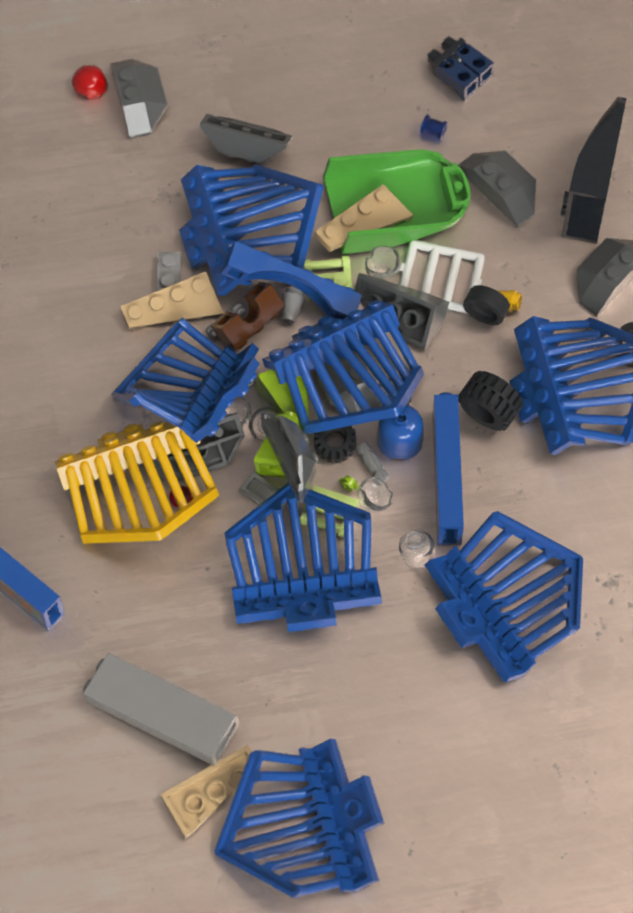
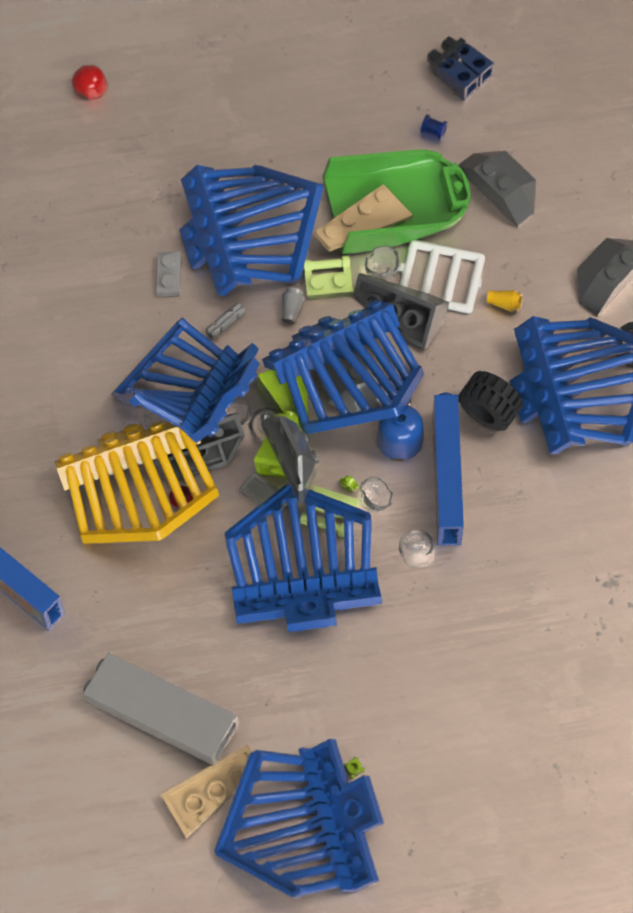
dark grey wedge [110,59,167,139] -> none
tan wing [120,271,224,329] -> none
dark grey wedge [200,114,292,163] -> none
reddish brown arch [211,282,285,350] -> none
blue arch [221,241,362,320] -> none
black tyre [314,426,356,463] -> none
light grey axle [357,442,389,485] -> none
blue plate [425,511,583,683] -> none
black tyre [463,285,510,325] -> none
black windscreen [560,97,627,244] -> none
none -> lime piece [343,757,365,779]

